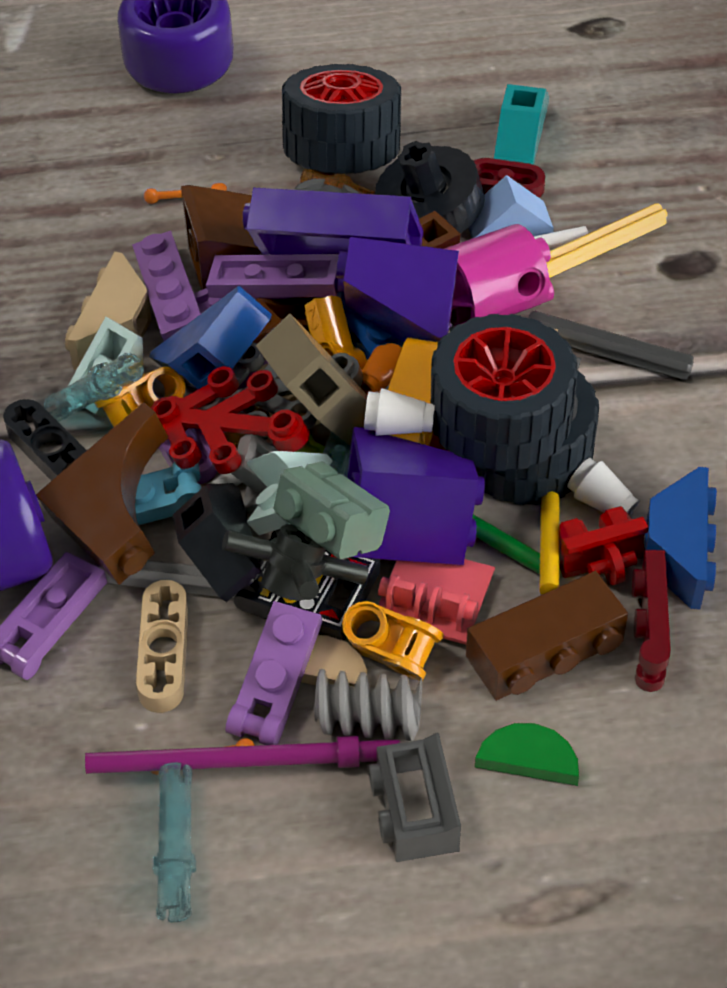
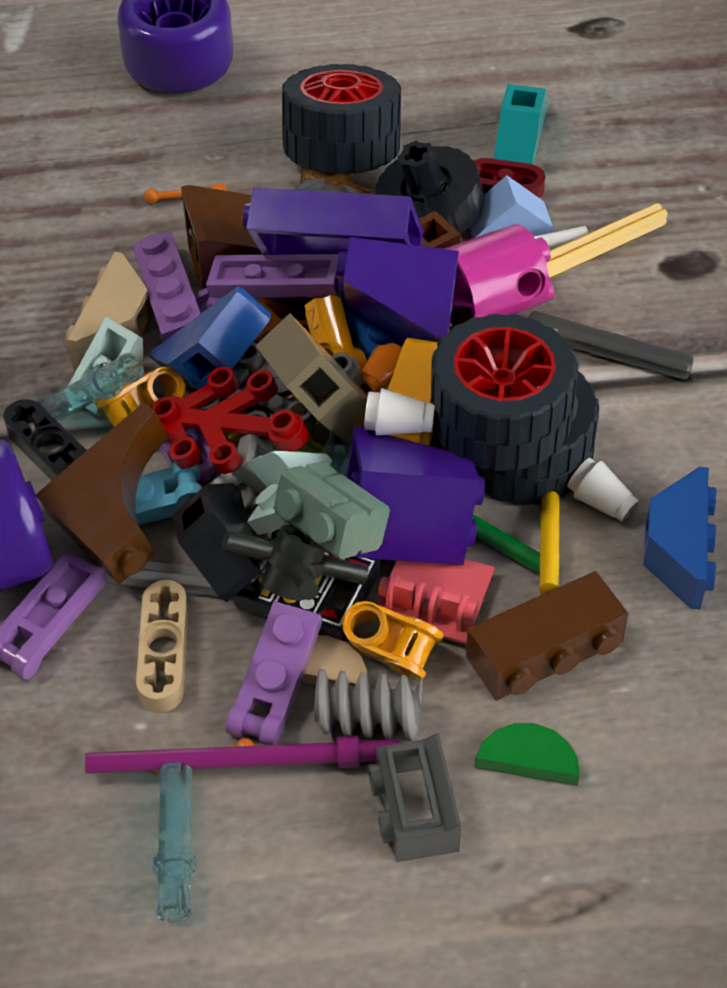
red hips [559,506,649,586] -> none
dark red plate [632,550,671,692] -> none

